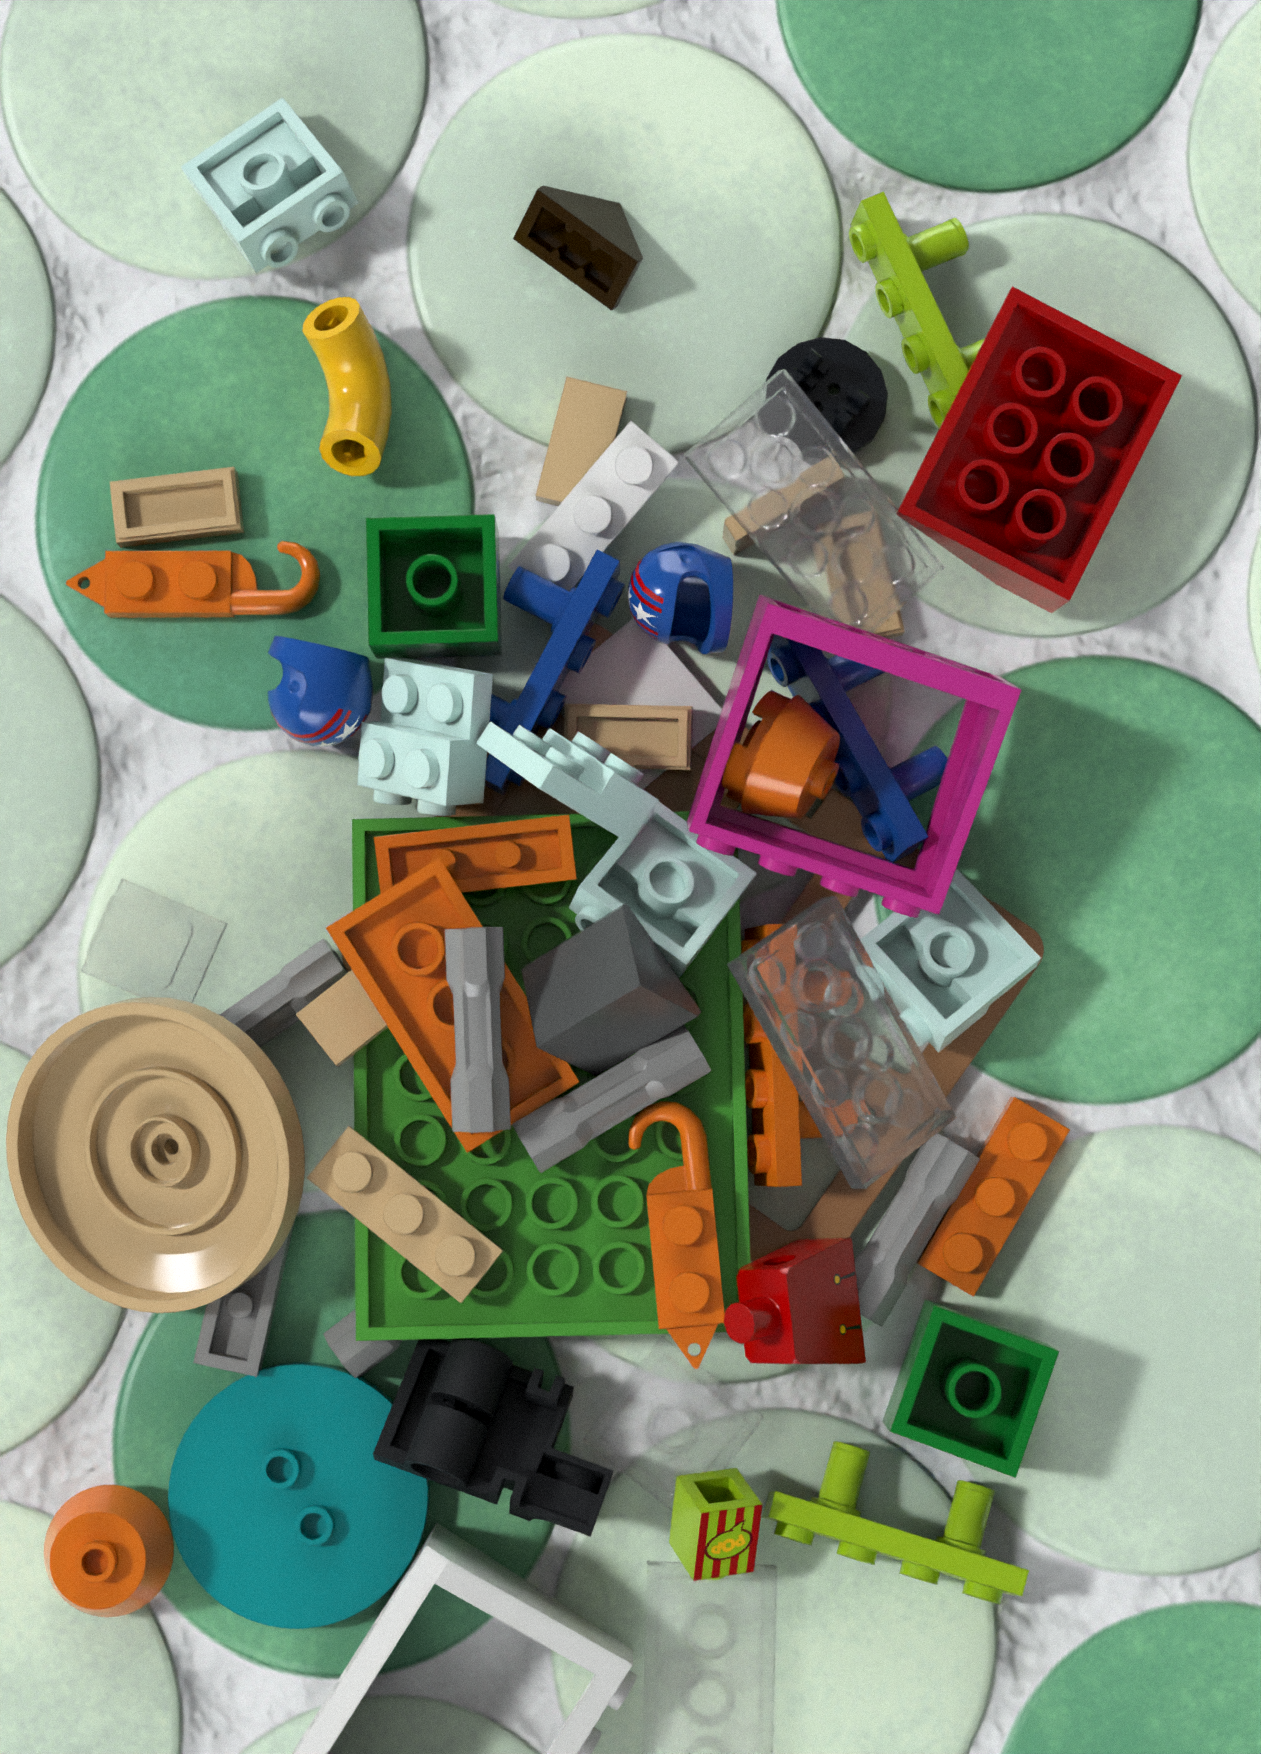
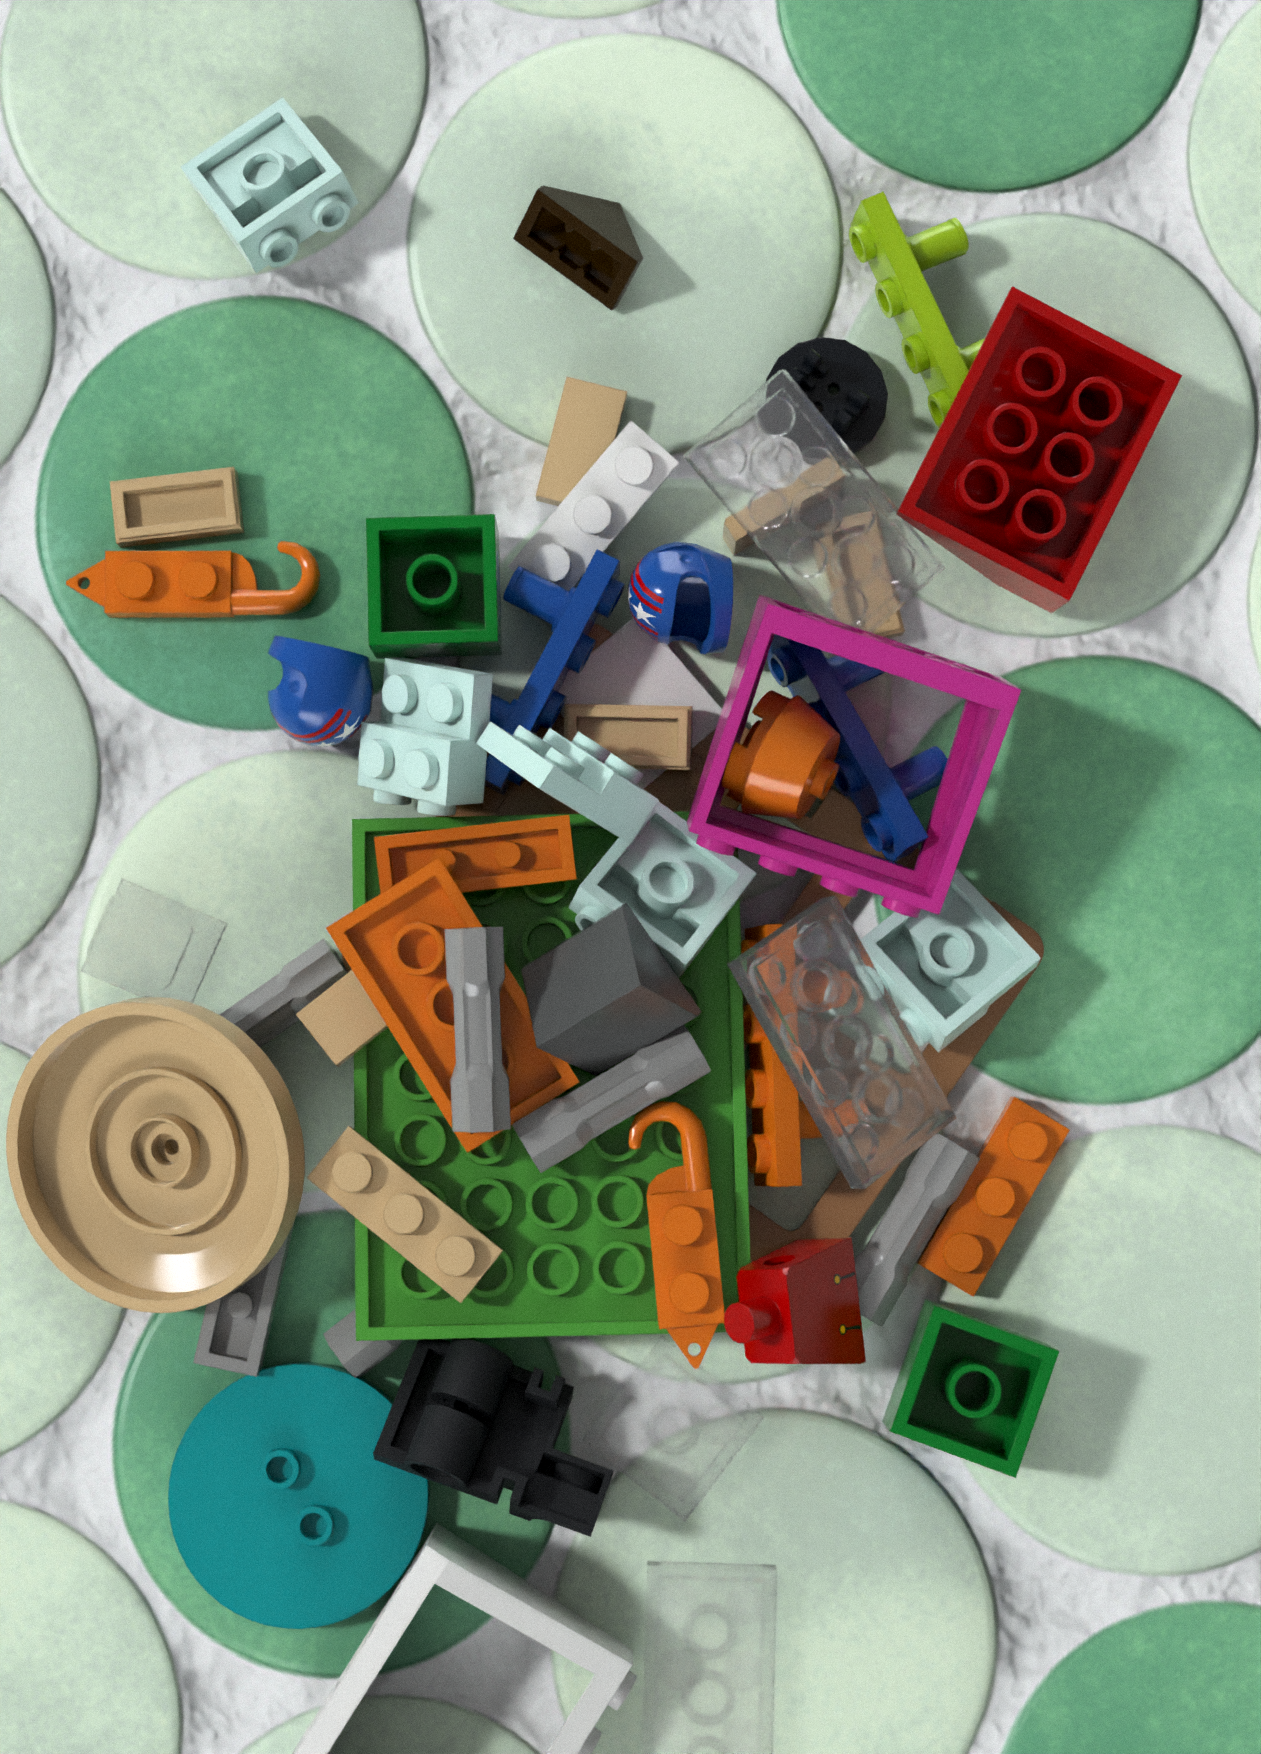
orange cone [44,1485,174,1617] -> none
yellow cylinder [302,297,392,476] -> none
lime brick [669,1468,763,1581] -> none
lime plate [762,1441,1029,1605] -> none

